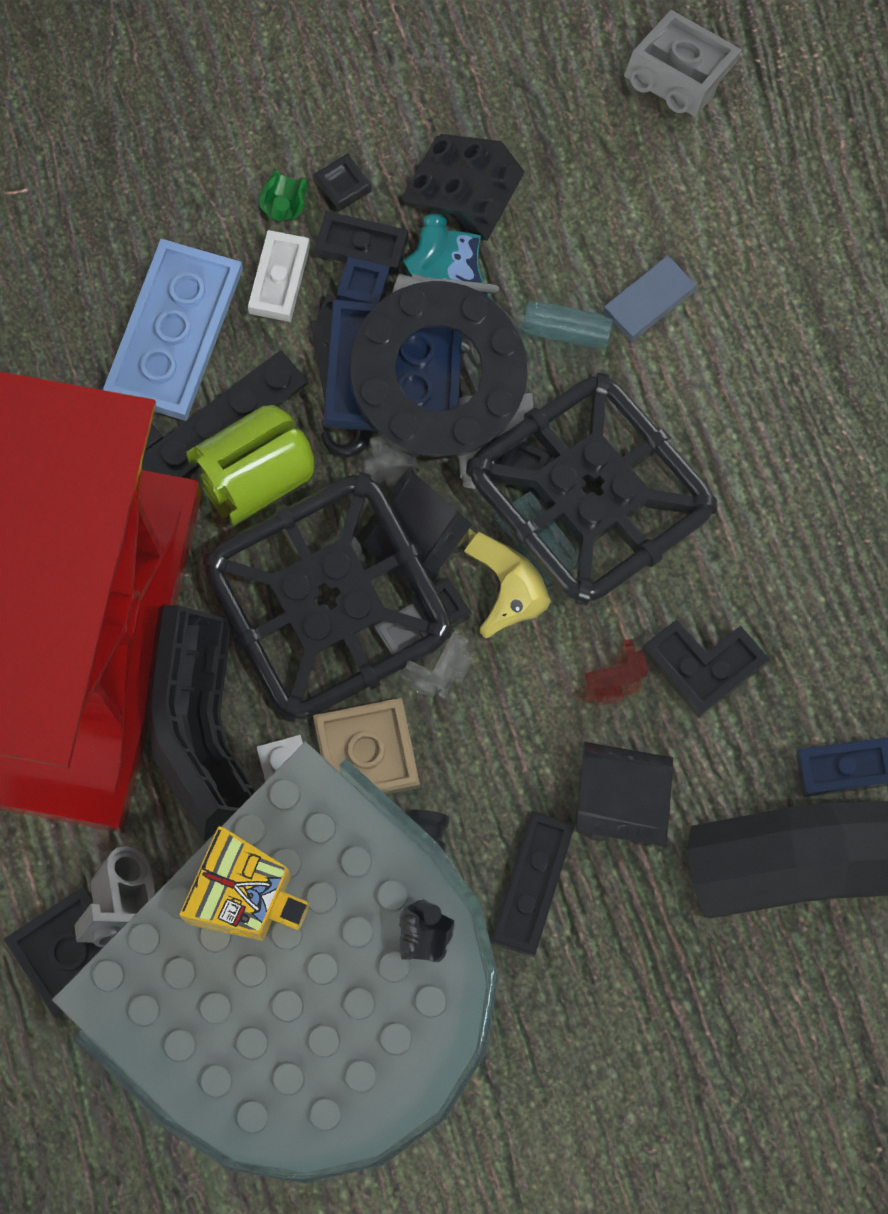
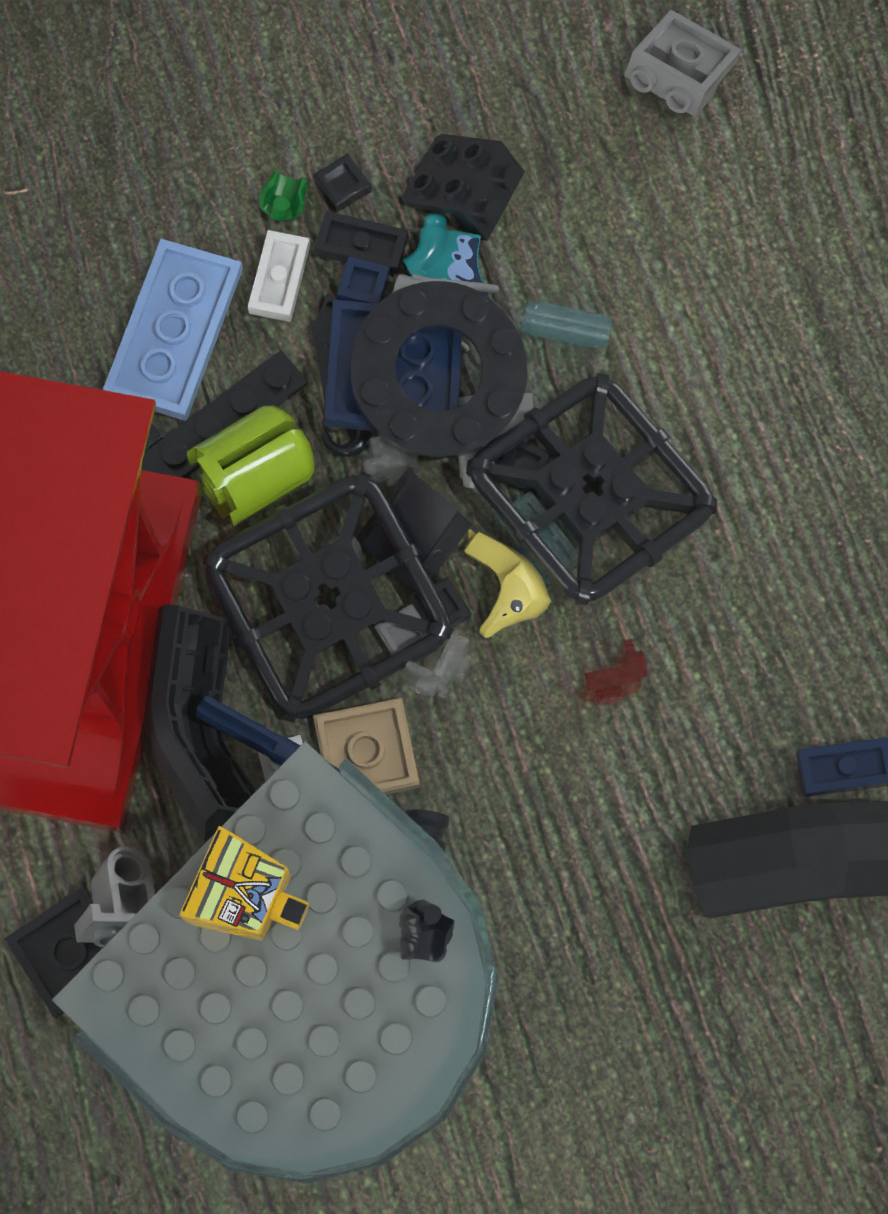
black tile [491,811,576,958] -> none
black slope [576,741,673,846] -> none
sand blue tile [603,256,697,343] -> none
black plate [641,619,770,718] -> none
none -> dark blue axle [195,696,361,790]

